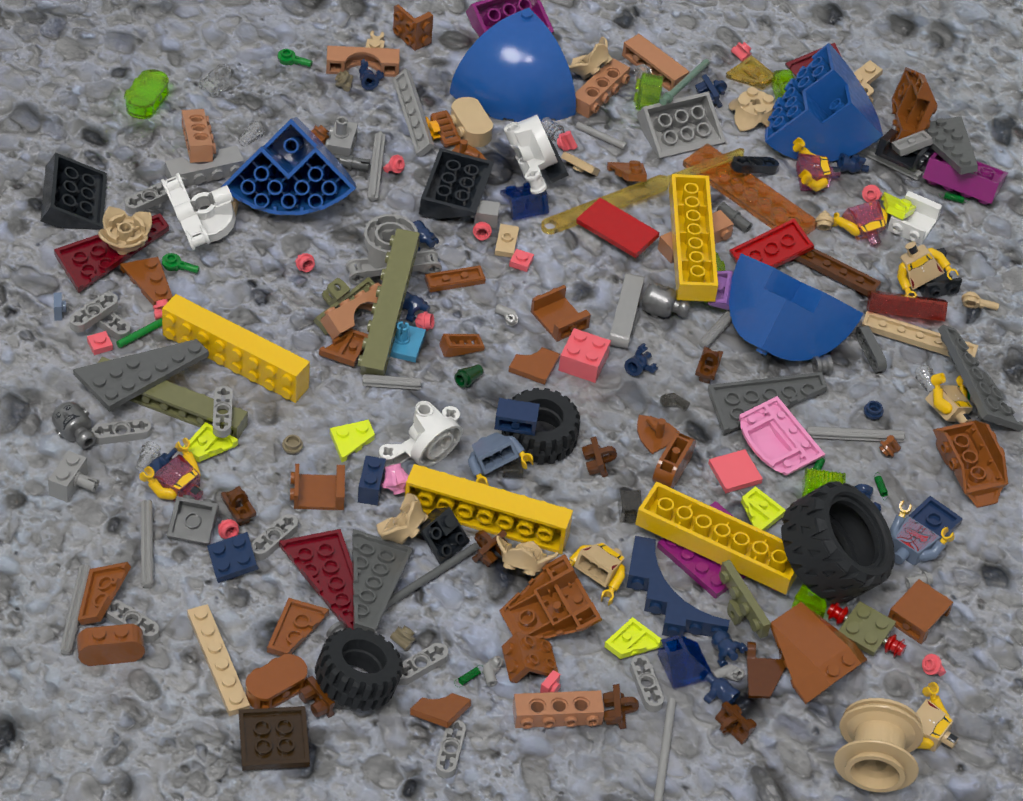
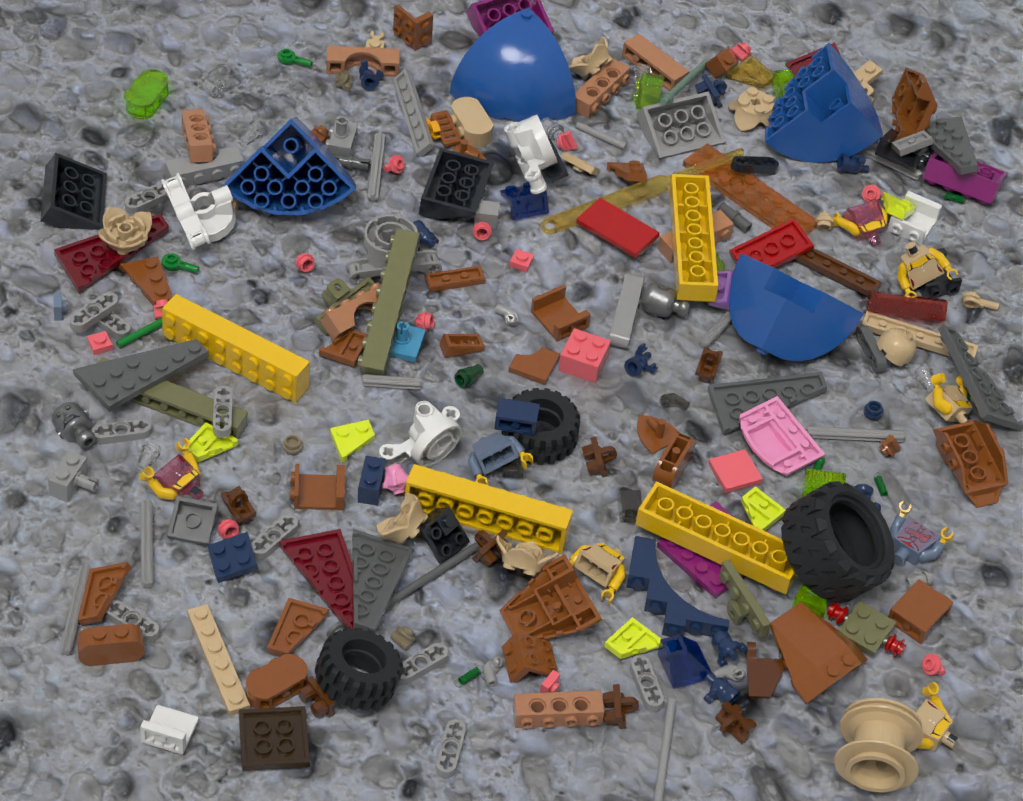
dark blue piece [149,447,178,476] -> none
dark blue piece [402,291,430,323] -> none
dark orange tile [410,693,471,728] -> none
tan plate [494,224,519,258] -> none
torso [793,137,840,192] -> none
flat silver wheel [812,355,833,374] -> none
dark blue plate [906,496,963,539] -> none
none -> white bracket [140,705,198,755]
none -> dark orange slope [705,46,738,78]
none -> tan cylinder [877,328,917,366]

